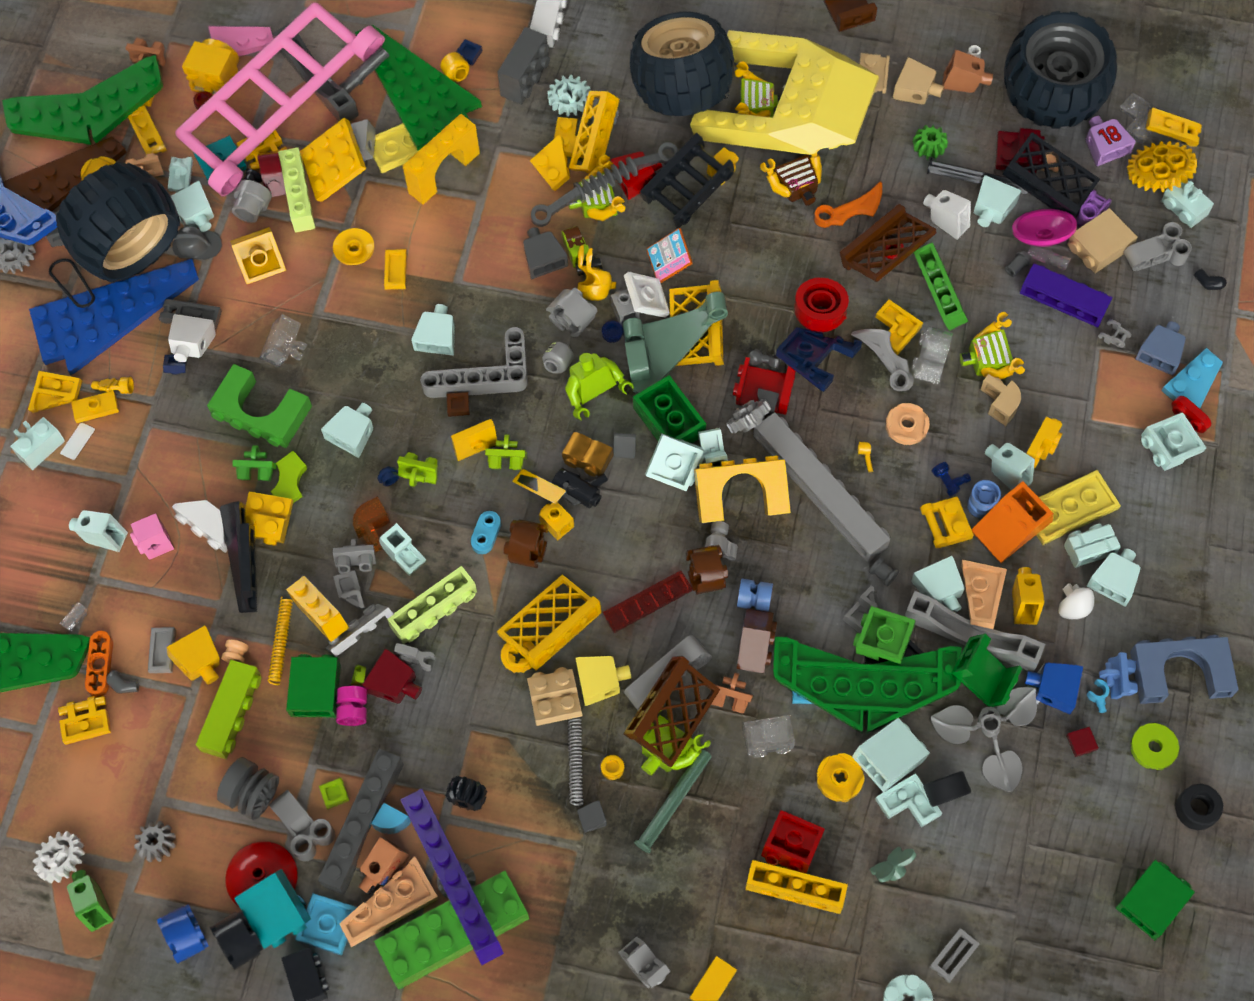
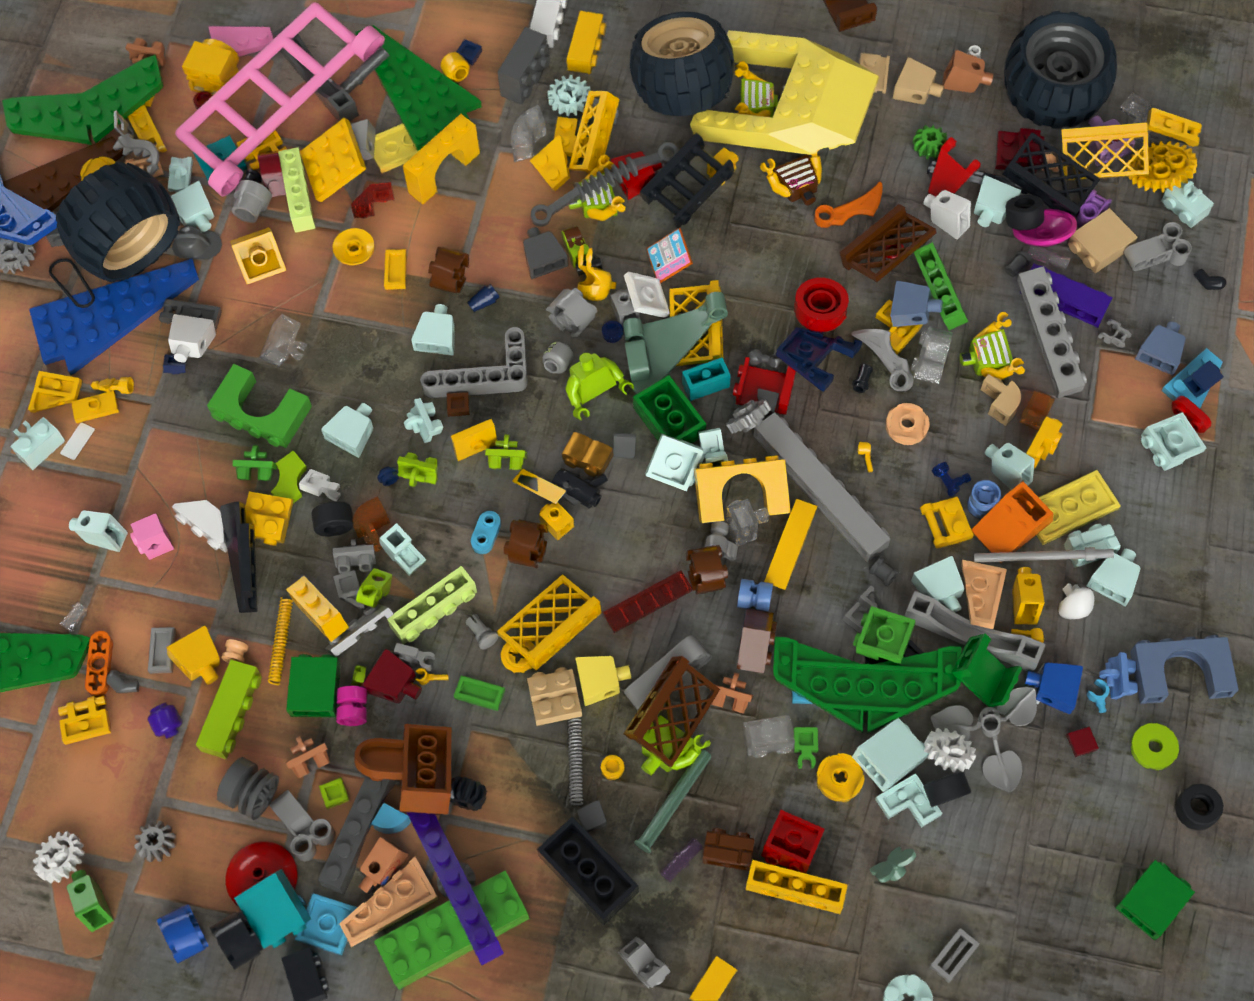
none -> light grey piece [113,110,159,175]
none -> dark purple head [147,703,182,739]
none -> nougat hips [286,736,330,778]
none -> white plate [299,469,341,501]
none -> black tyre [311,501,354,537]
none -> clear red slope [351,182,394,219]
none -> dark orange brick [354,724,452,815]
none -> lime leg [356,568,392,608]
none -> light aqua hips [404,398,443,443]
none -> yellow hand [415,668,449,685]
none -> reddish brown brick [428,246,469,293]
none -> bright green tile [454,675,505,711]
none -> light grey pin [466,614,499,650]
none -> dark blue cone [467,284,500,312]
none -> clear brick [511,105,546,162]
none -> black brick [537,817,639,925]
none -> yellow brick [567,11,606,74]
none -> clear purple pin [659,837,703,883]
none -> teal brick [682,358,731,401]
none -> reddish brown brick [702,828,755,871]
none -> clear brick [726,499,769,546]
none -> yellow slope [764,499,818,590]
none -> bright green plate [793,727,818,769]
none -> black pin [852,364,873,393]
none -> sand blue torso [890,281,943,327]
none -> white gear [924,728,976,773]
none -> red flag [928,137,981,197]
none -> light grey bar [974,547,1114,562]
none -> black tyre [1005,195,1045,230]
none -> yellow hand [1011,628,1044,643]
none -> light grey brick [1017,266,1087,398]
none -> clear orange brick [1020,390,1056,431]
none -> yellow fence [1062,123,1149,180]
none -> dark blue brick [1183,360,1224,398]

